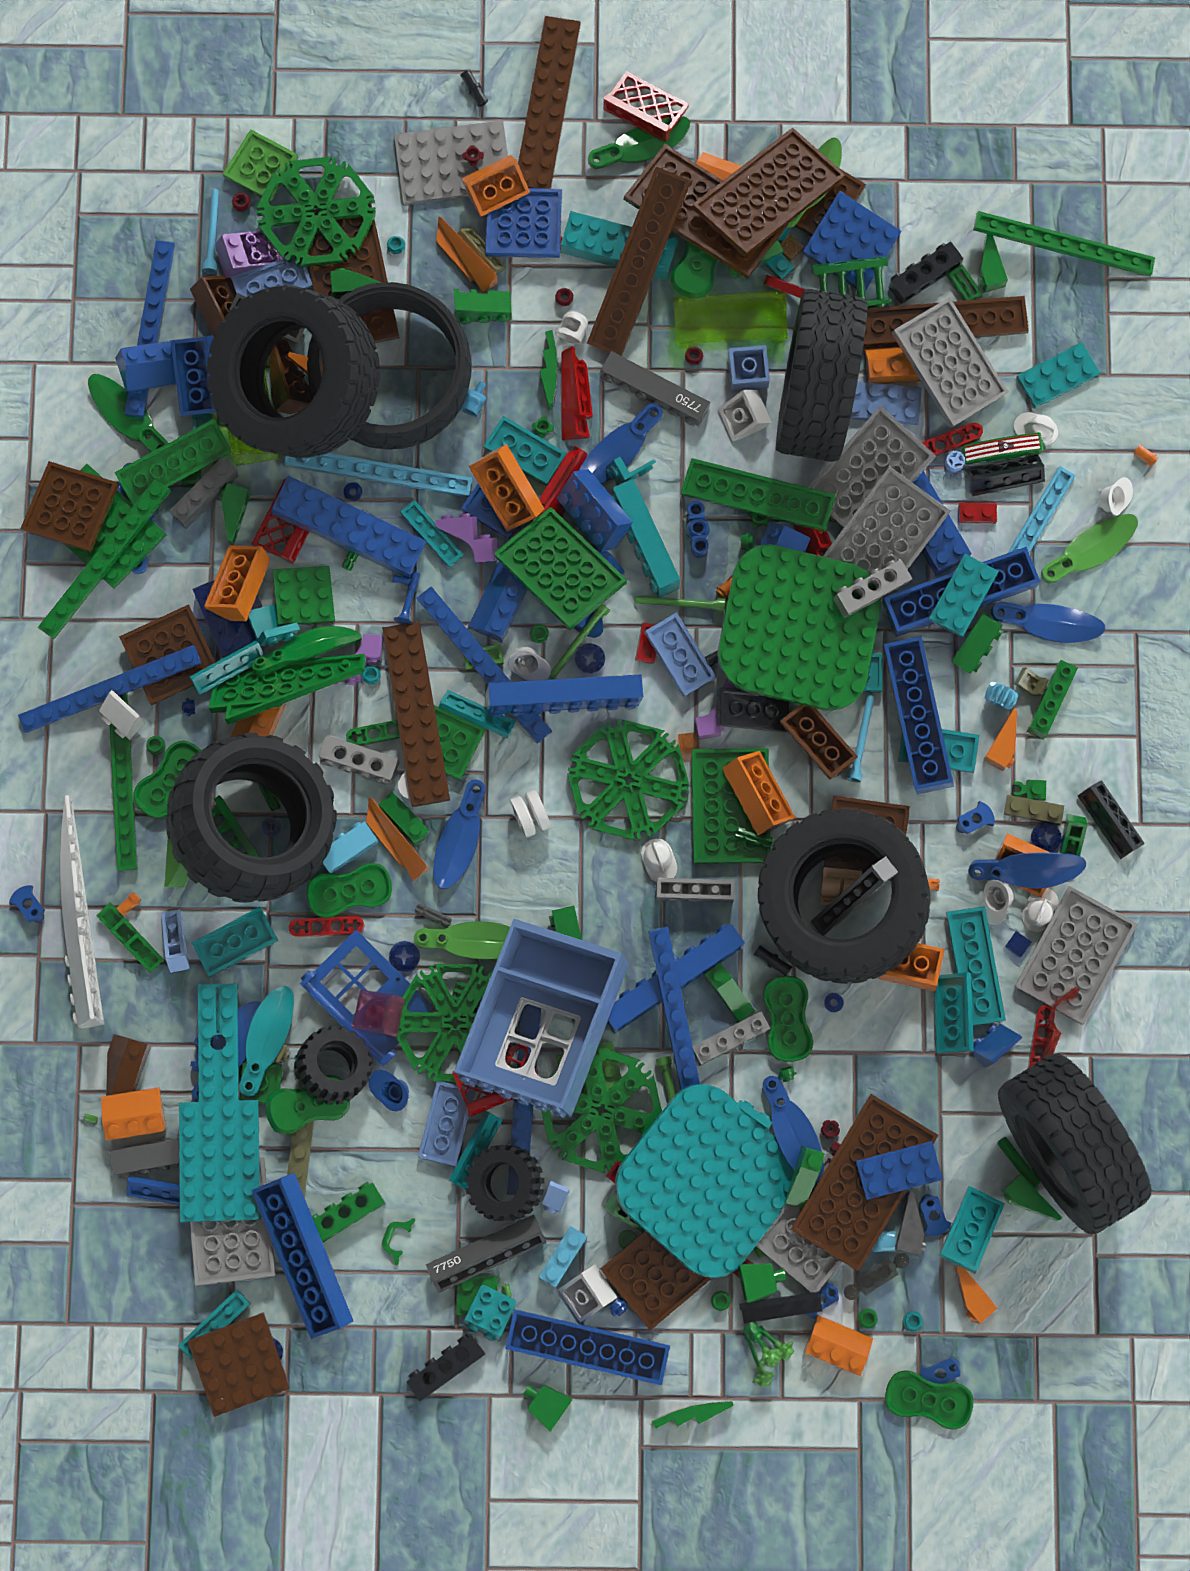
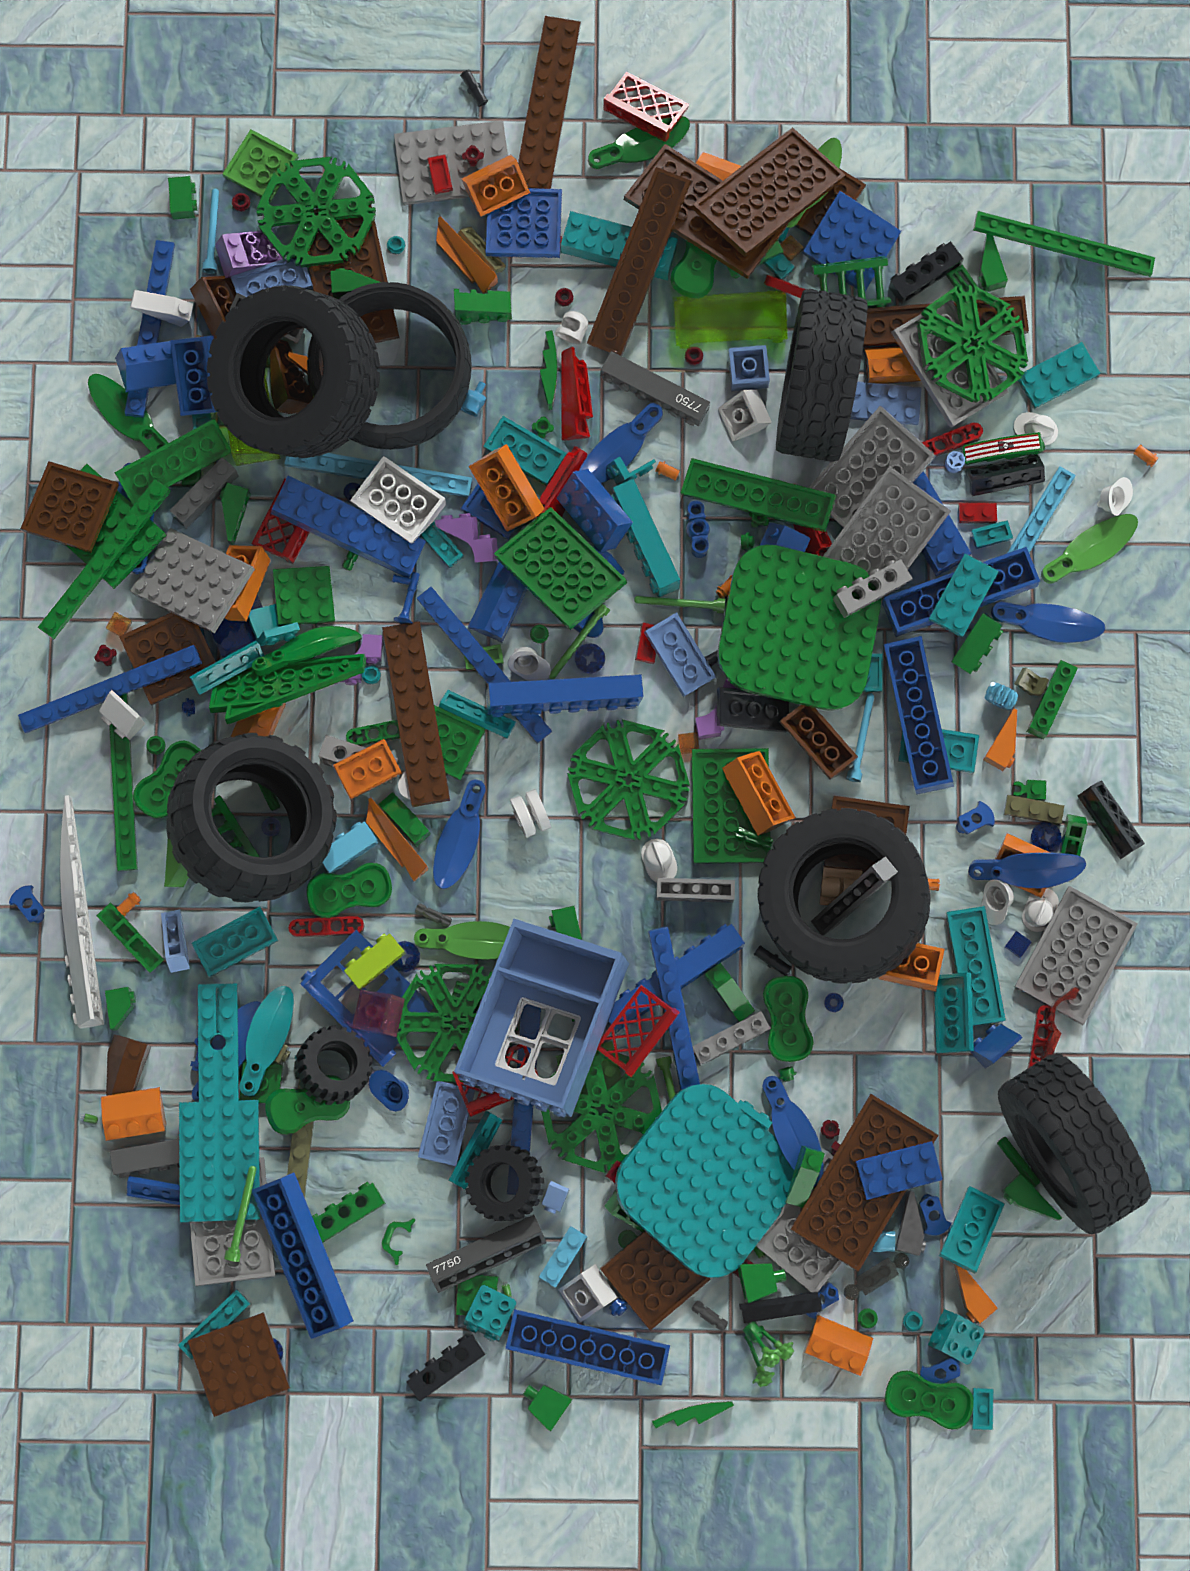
green plate [711,1291,731,1311] -> none
none -> dark red plate [94,644,117,666]
none -> green slope [105,987,136,1031]
none -> clear orange plate [106,612,132,636]
none -> white slope [130,290,193,327]
none -> light grey plate [130,528,255,633]
none -> green brick [168,176,198,220]
none -> bright green piece [224,1166,256,1262]
none -> orange tile [333,739,402,799]
none -> lime brick [344,933,405,990]
none -> white slope [350,456,446,544]
none -> red tile [427,155,453,194]
none -> red fence [597,985,680,1077]
none -> orange pin [655,461,680,481]
none -> dark grey axle [692,1301,728,1331]
none -> green plate [917,285,1028,403]
none -> teal bracket [928,1309,985,1365]
none -> teal plate [971,520,1013,549]
none -> teal plate [972,1388,994,1430]

